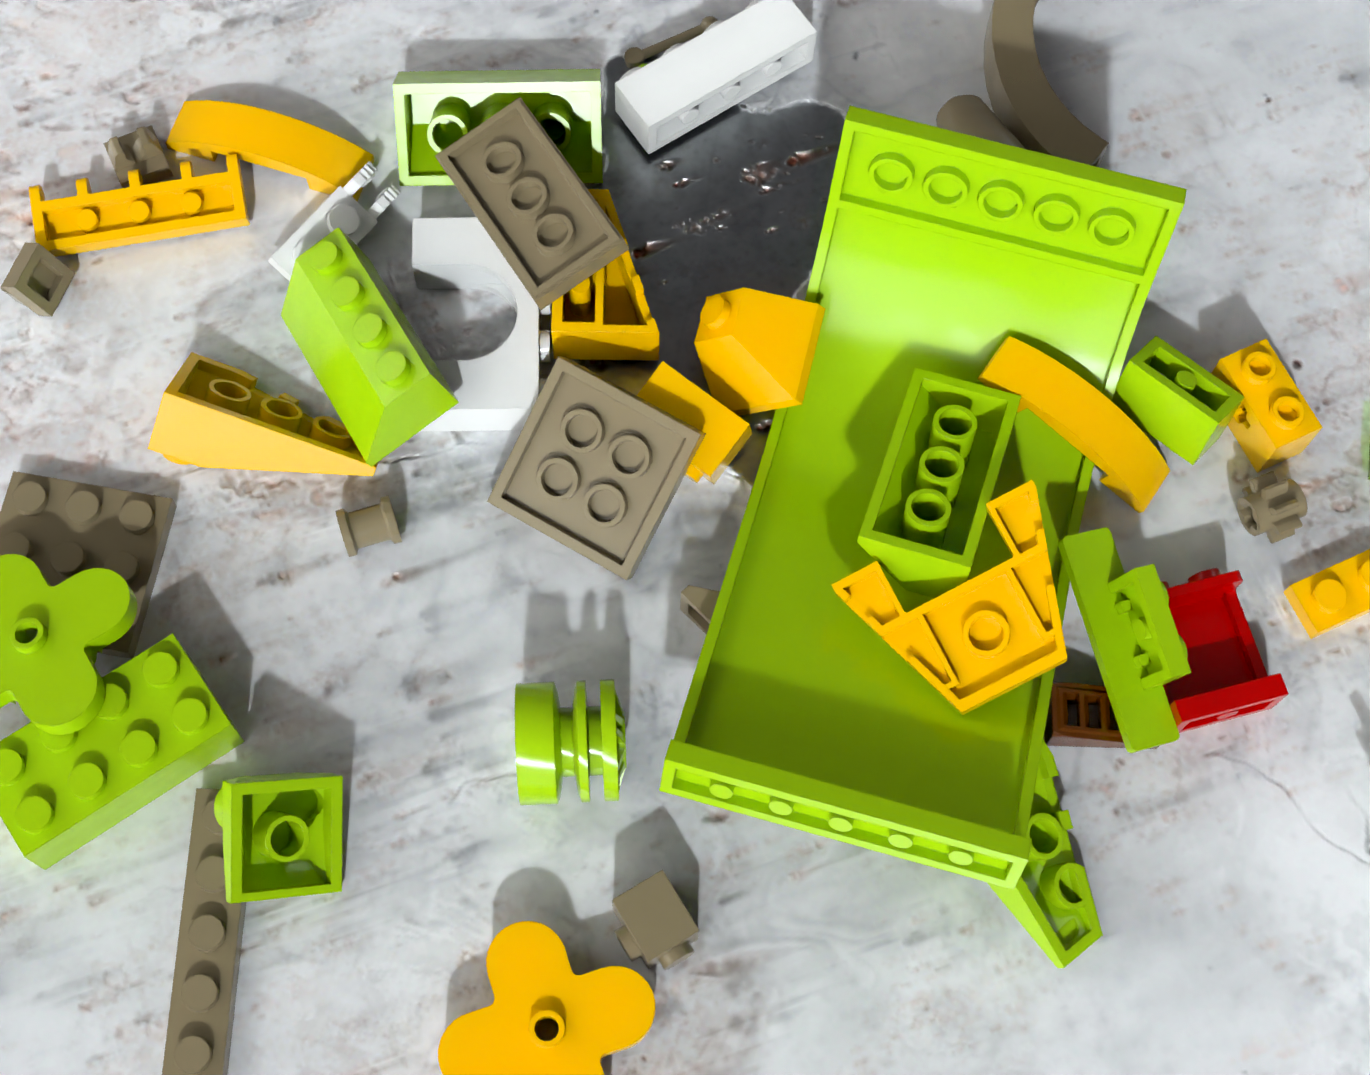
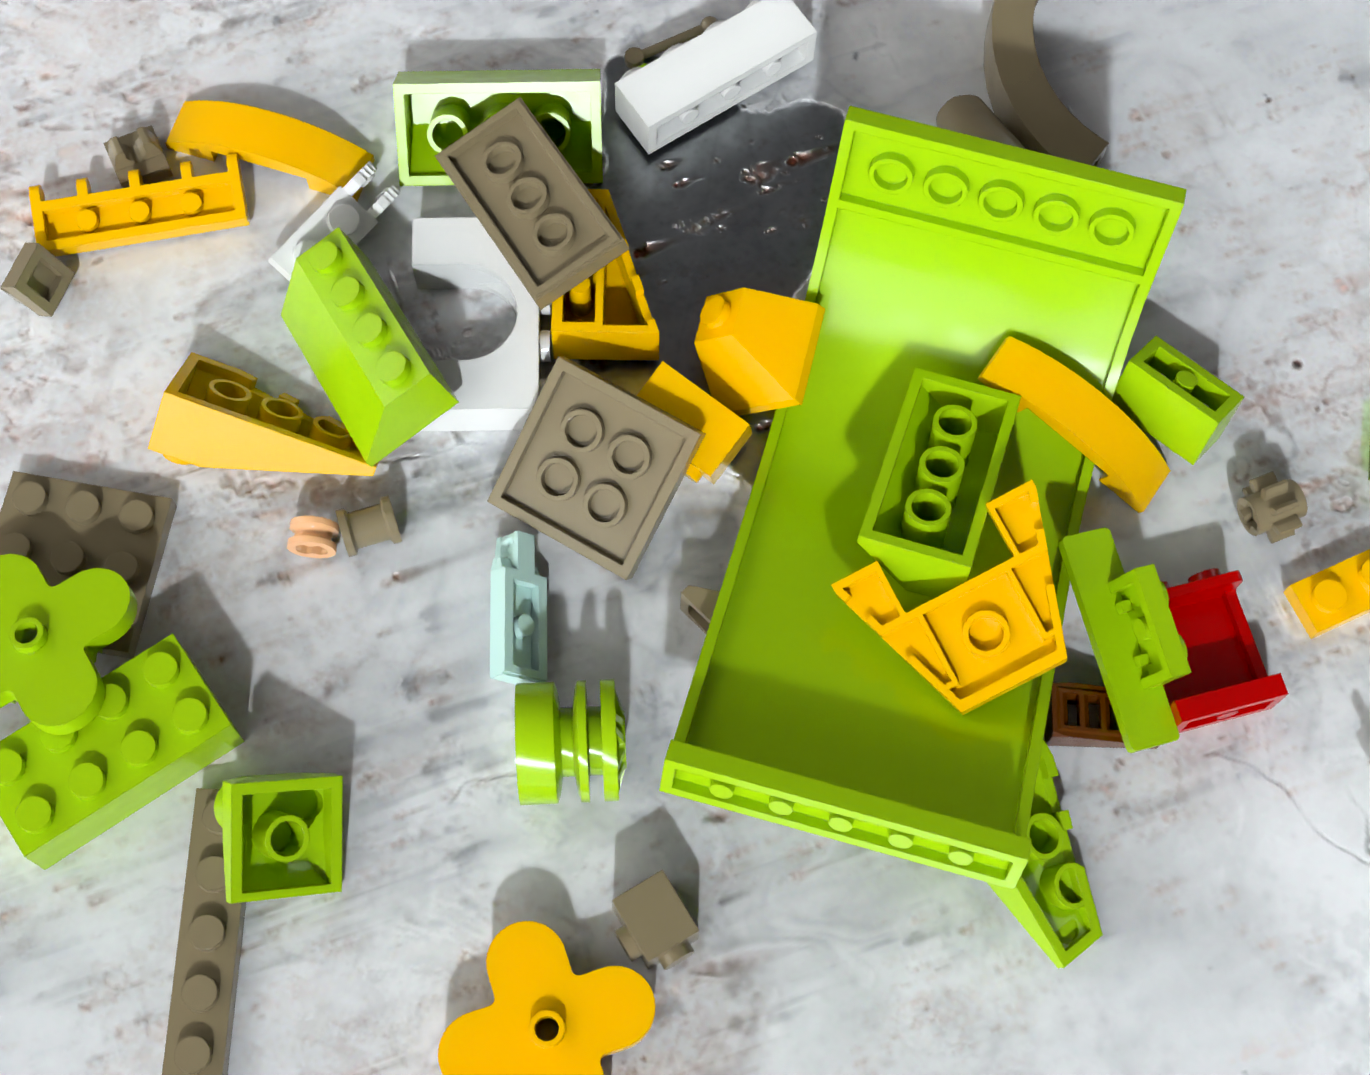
yellow brick [1211,339,1323,473] -> none
none -> light nougat bush [287,516,339,558]
none -> light aqua hinge [490,531,547,684]

